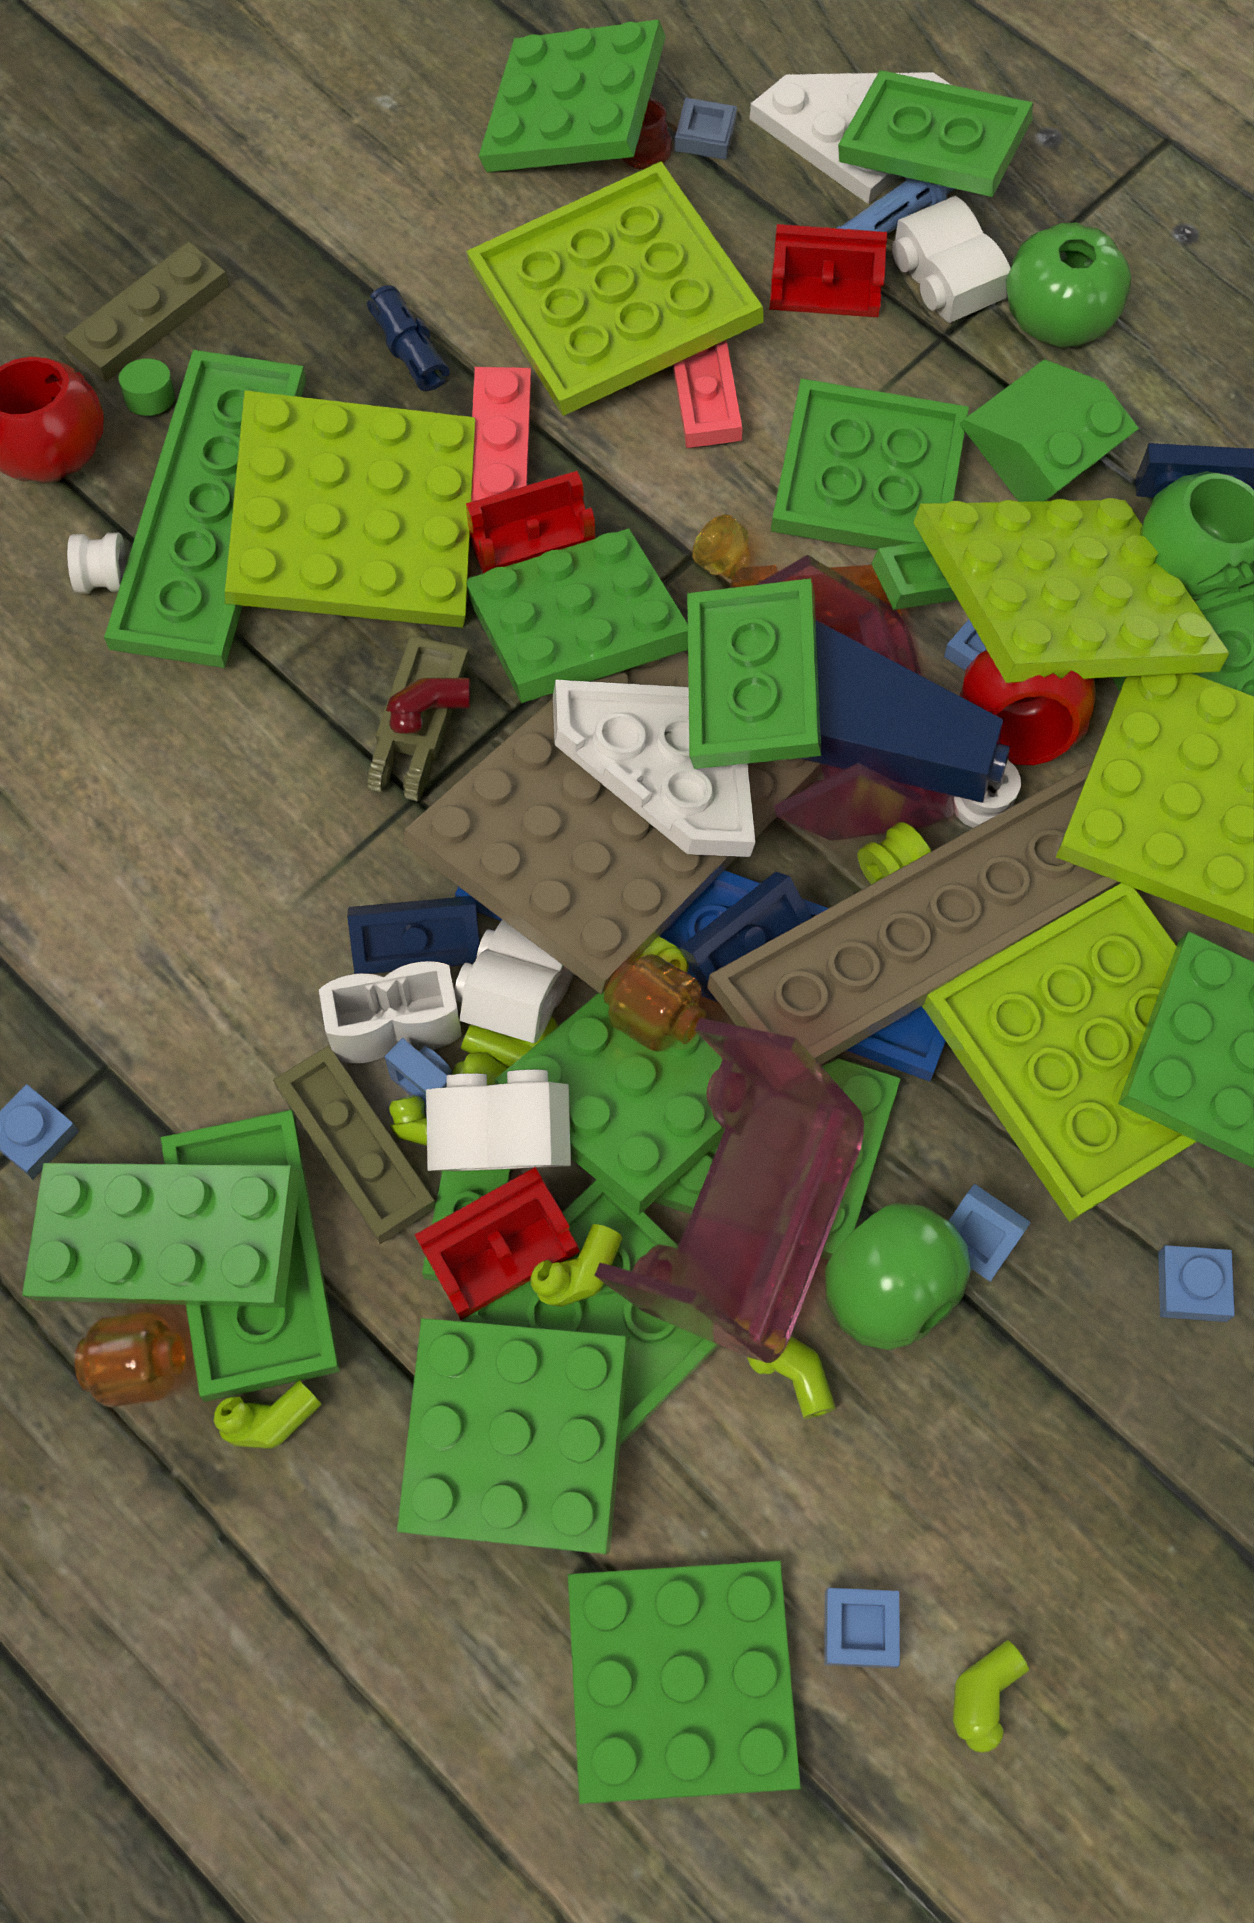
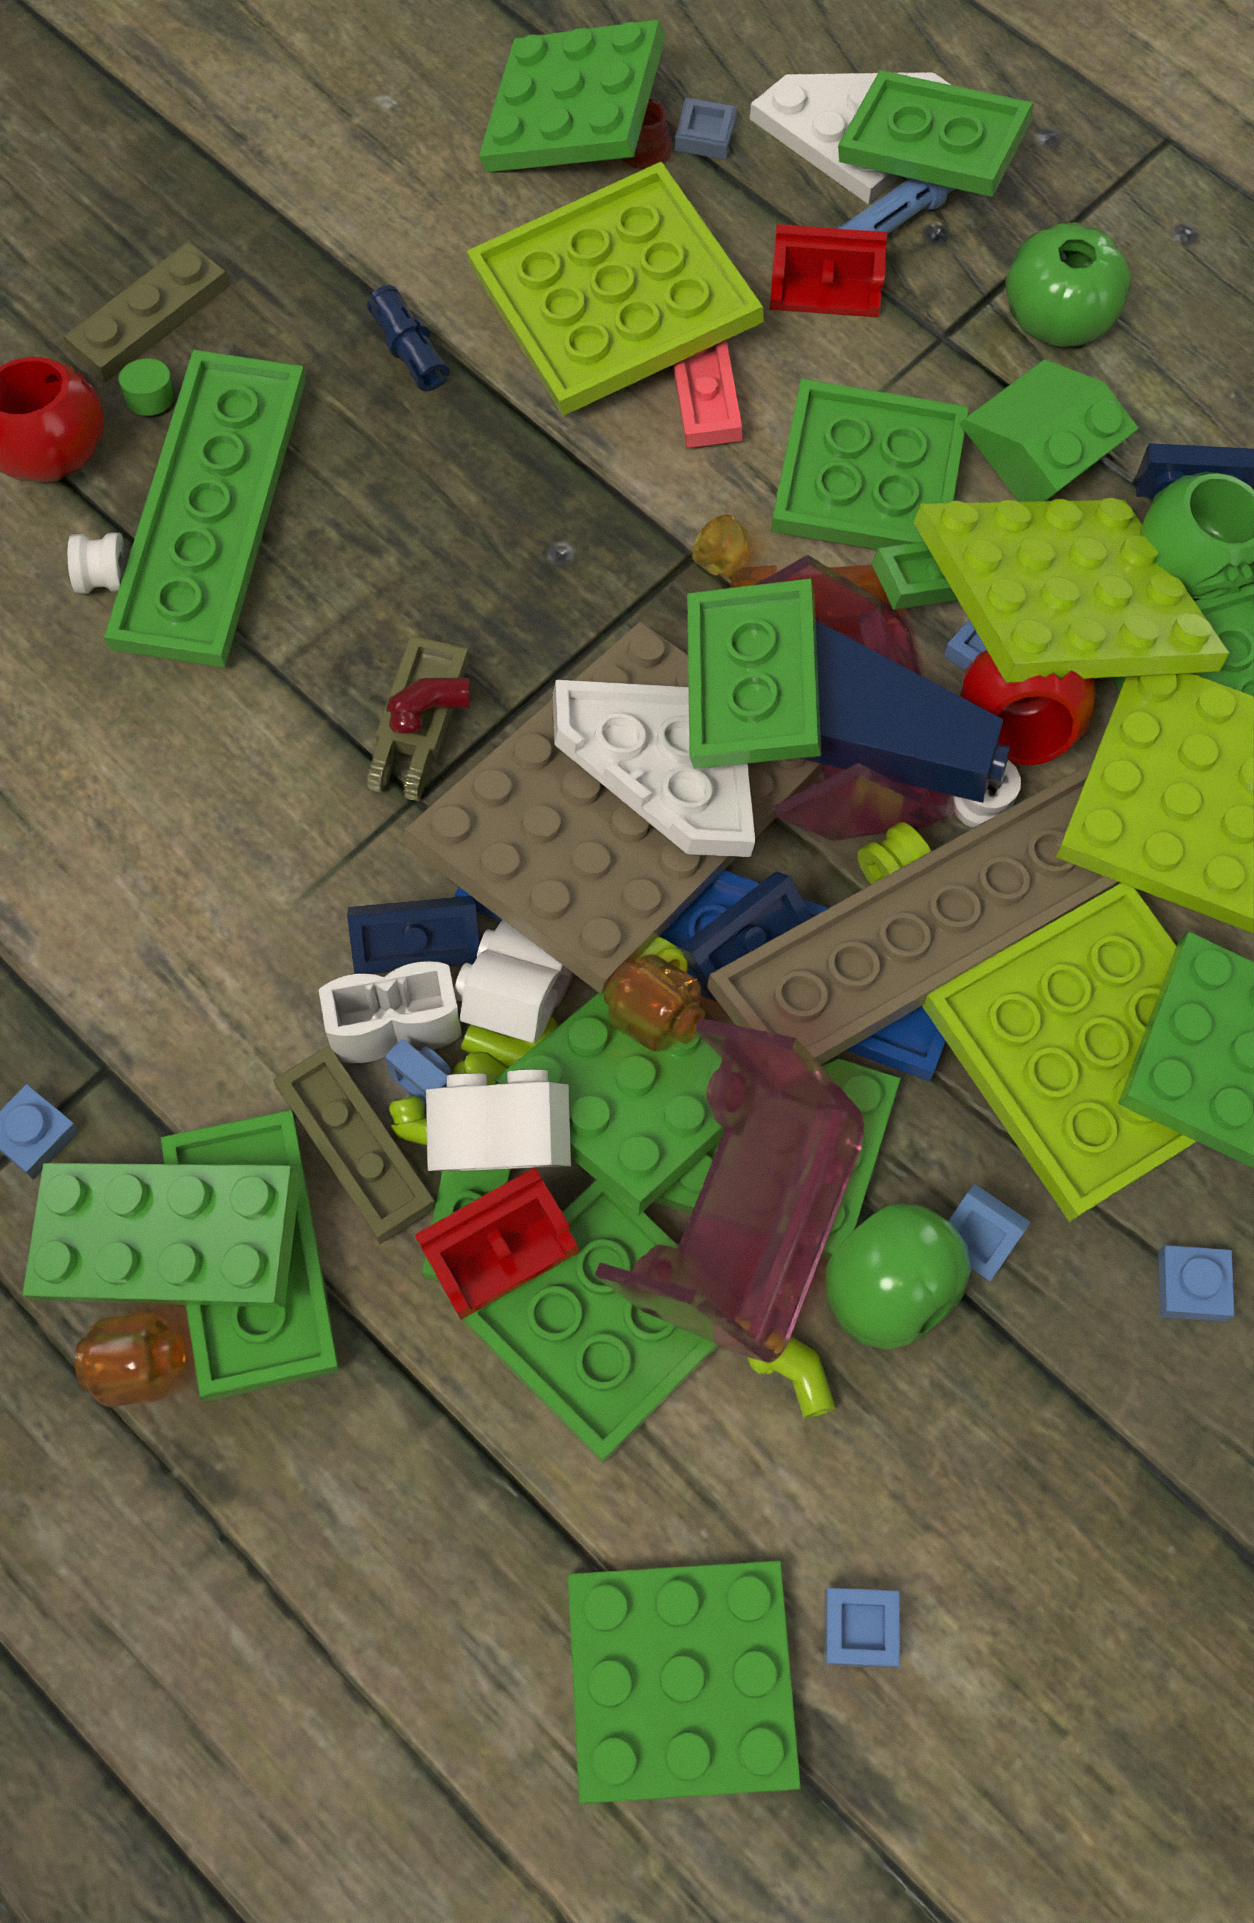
lime arm [213,1380,322,1449] -> none
lime plate [225,391,475,628] -> none
bright green plate [397,1318,630,1554] -> none
red hinge [466,471,595,574] -> none
bright green plate [466,529,688,703] -> none
coral plate [471,367,531,502] -> none
lime arm [530,1224,623,1307] -> none
white brick [892,196,1011,323] -> none
lime arm [953,1640,1029,1753] -> none

